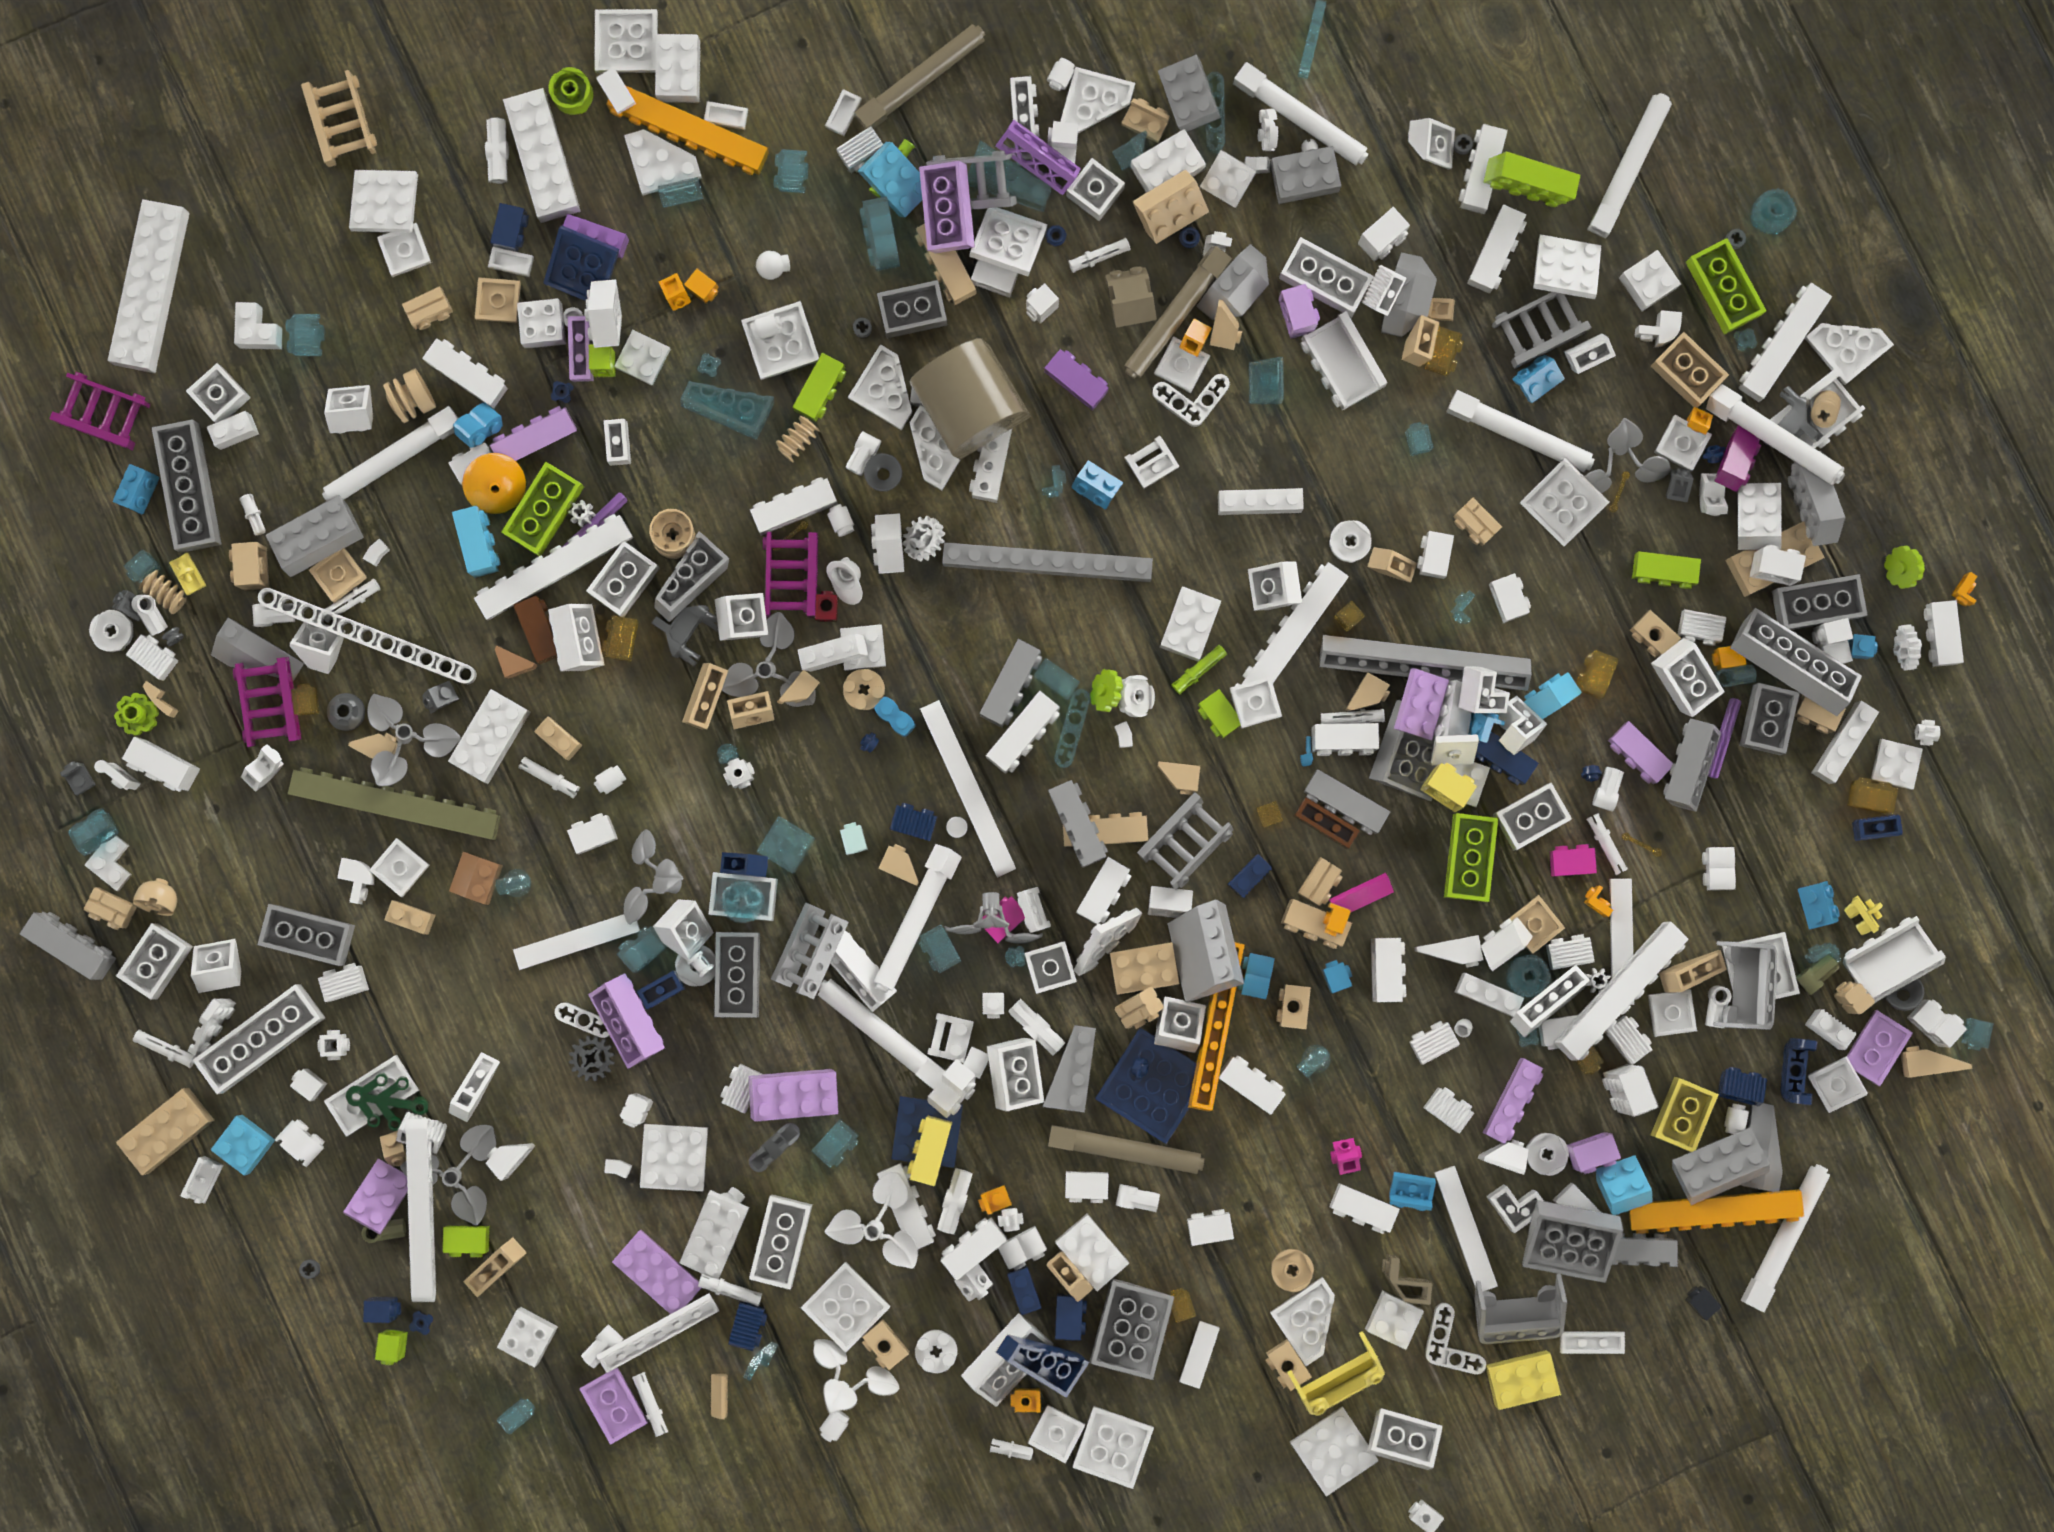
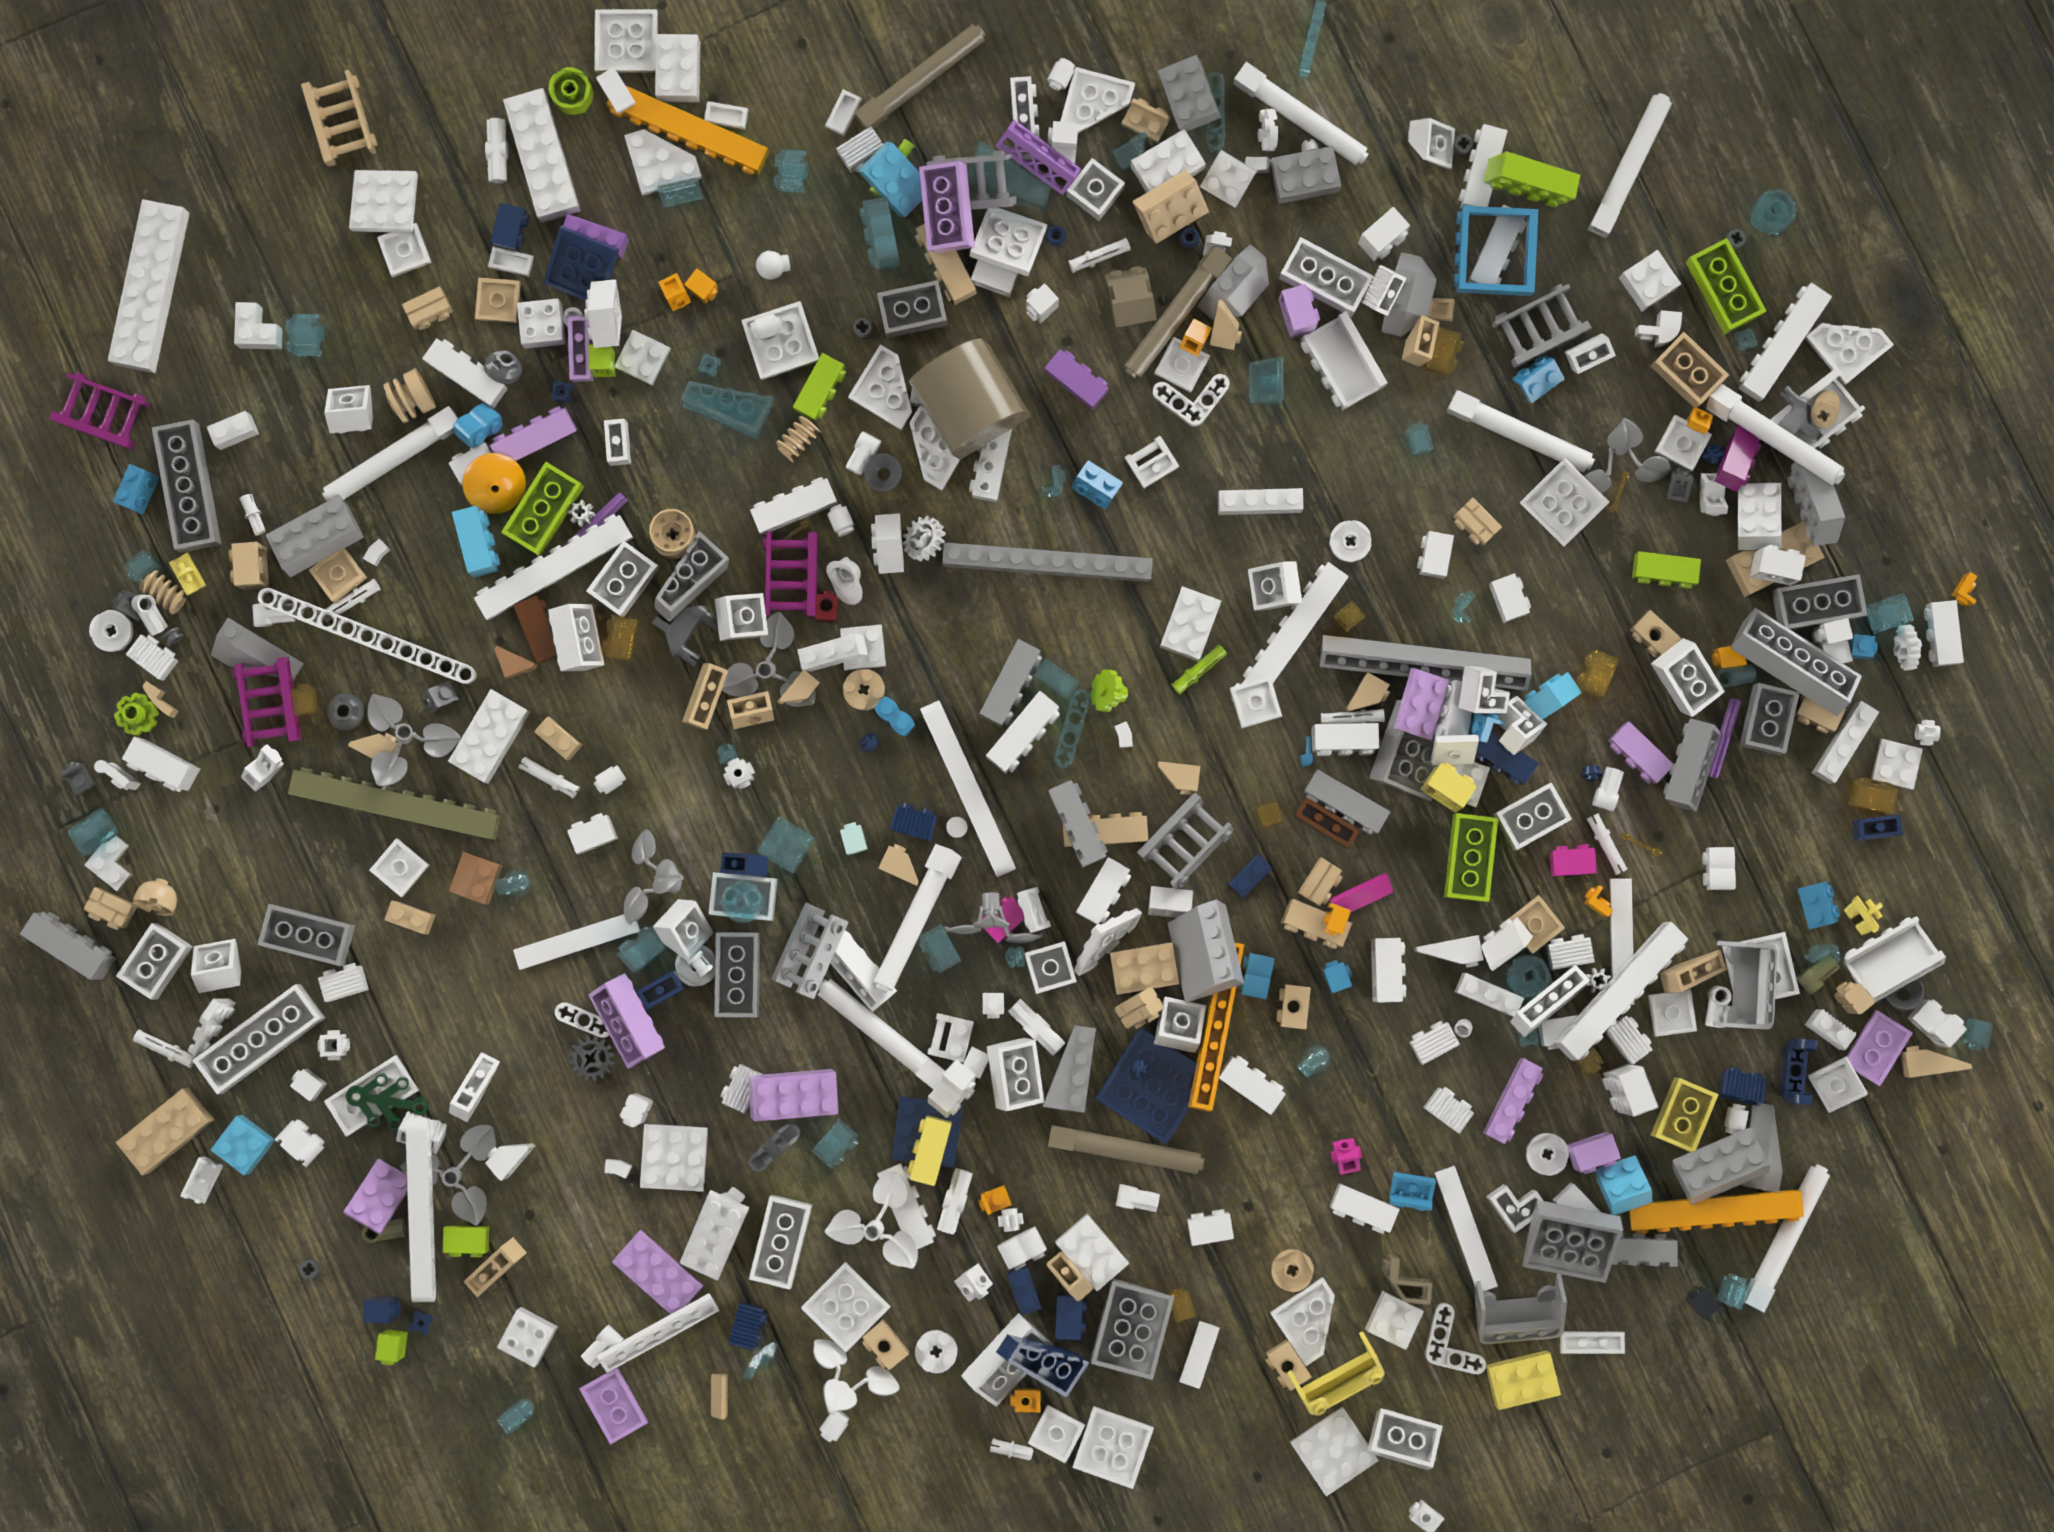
white brick [186,363,251,423] -> none
white slope [290,618,346,674] -> none
white brick [337,858,375,904] -> none
tan bracket [380,1131,407,1167] -> none
white pin [632,1372,668,1437] -> none
white pin [698,1274,762,1307] -> none
white brick [941,1218,1007,1281] -> none
white brick [1065,1171,1108,1203] -> none
white plate [1119,675,1155,717] -> none
lime brick [1198,689,1241,739] -> none
tan slope [1367,547,1417,583] -> none
white slope [1478,1139,1529,1175] -> none
white plate [1533,235,1601,299] -> none
white brick [1677,609,1726,646] -> none
lime plant [1884,546,1925,589] -> none
none -> dark grey piece [484,351,522,384]
none -> dark azure window [1454,206,1538,296]
none -> clear light blue brick [1716,1273,1750,1310]
none -> clear light blue brick [1866,593,1914,634]

